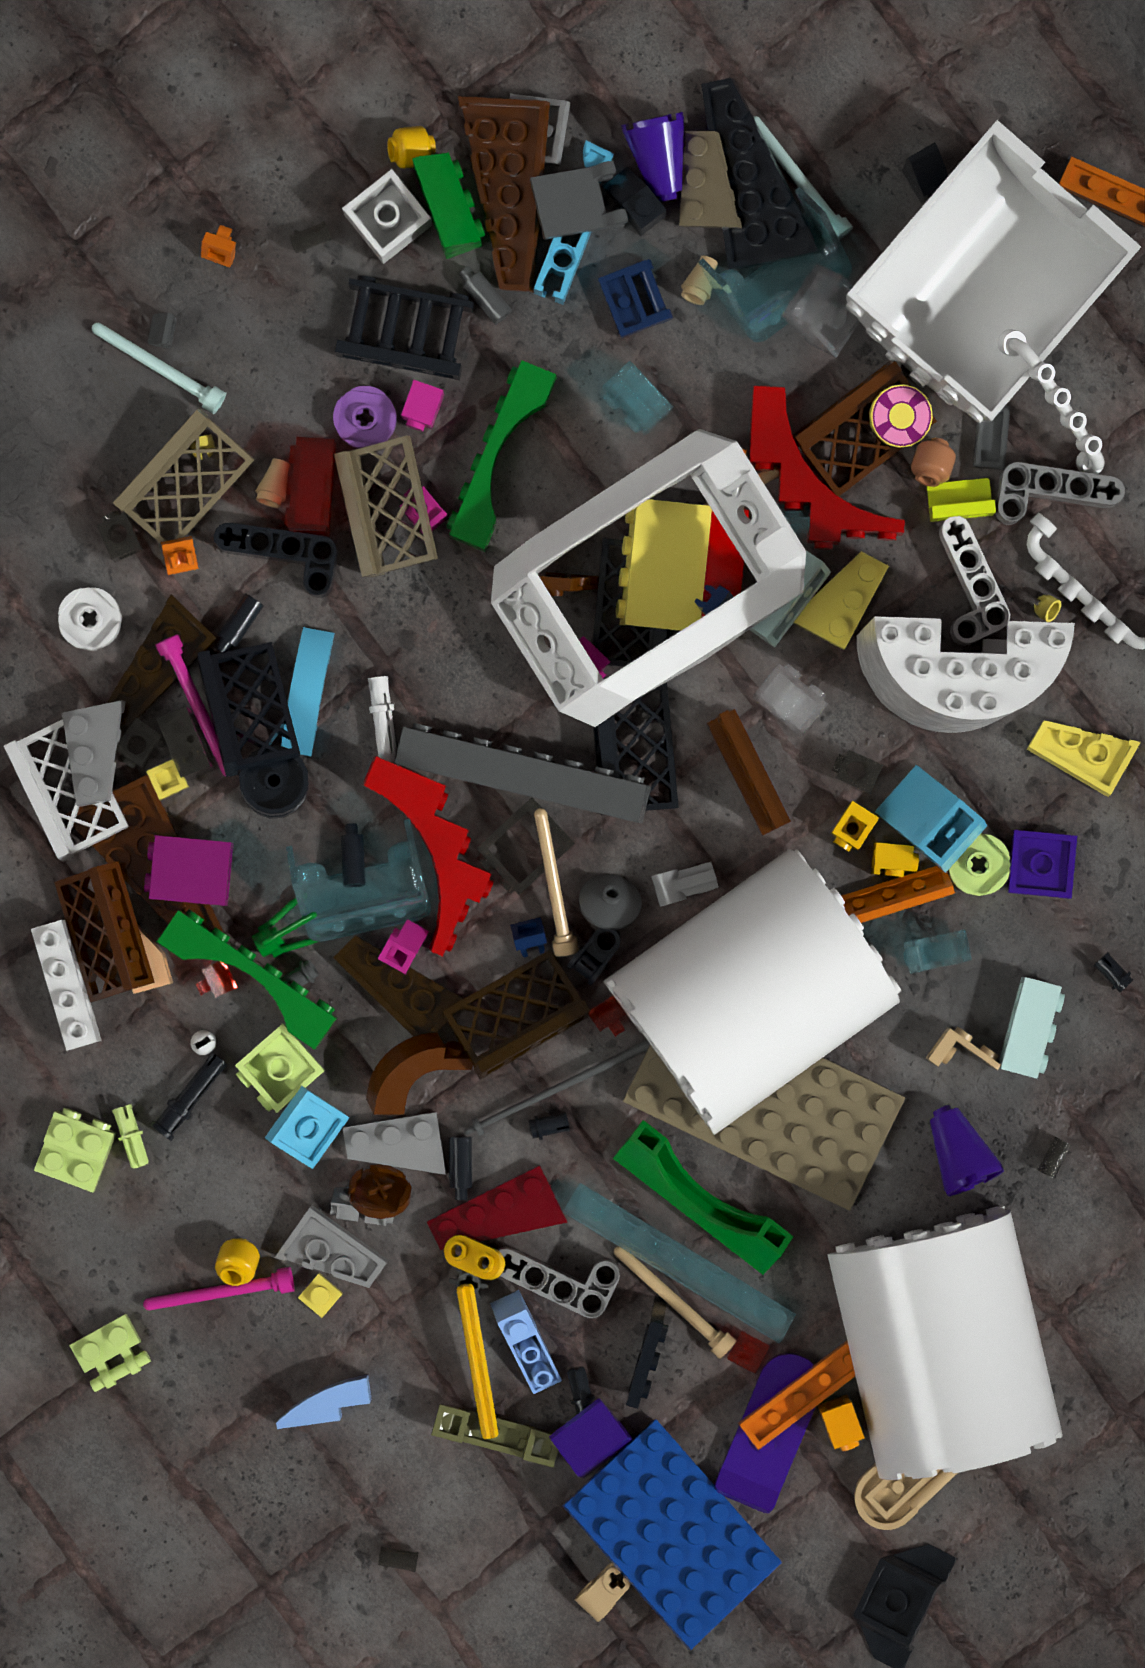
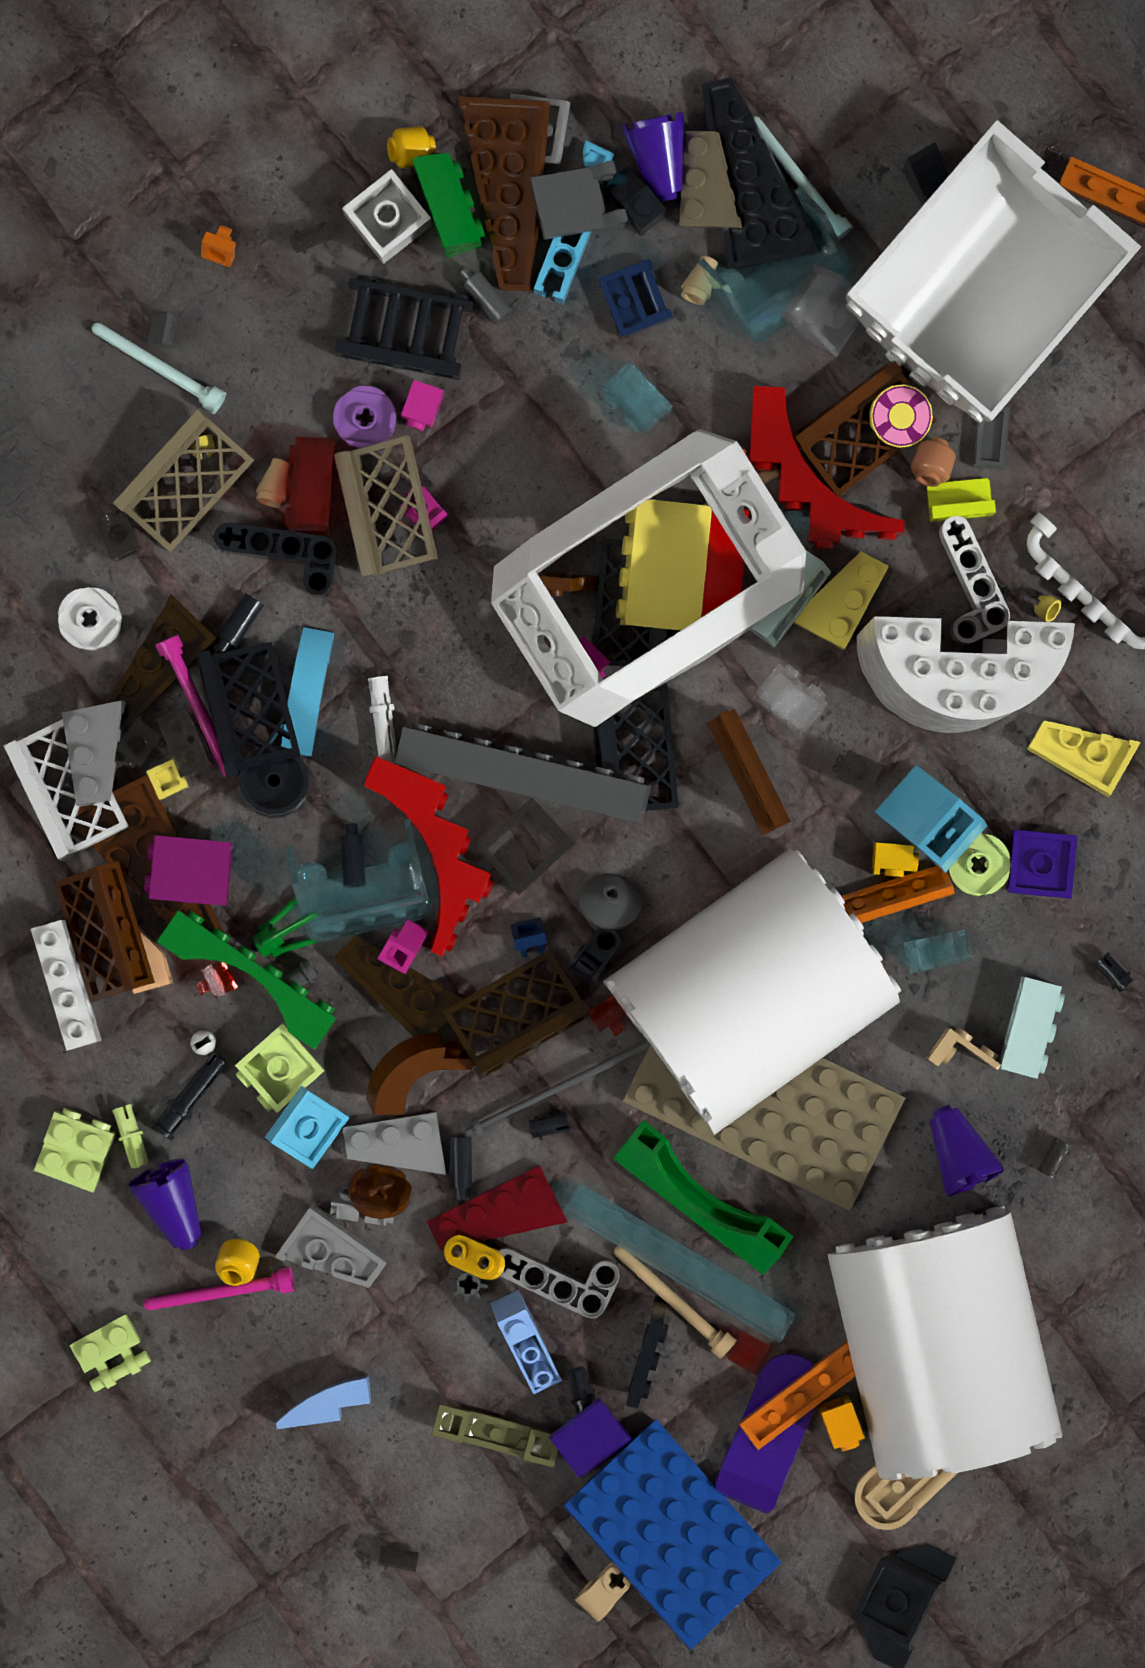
orange tile [161,536,199,575] -> none
light yellow plate [298,1273,343,1318] -> none
green arch [446,360,557,552] -> none
yellow axle [456,1284,499,1439] -> none
tan piece [534,808,579,956] -> none
light grey piece [651,862,718,907] -> none
dark blue tile [695,585,733,615] -> none
yellow brick [831,801,879,852] -> none
light grey beam [995,462,1125,525] -> none
white bar [997,329,1105,474] -> none
none -> dark purple cone [128,1158,202,1251]

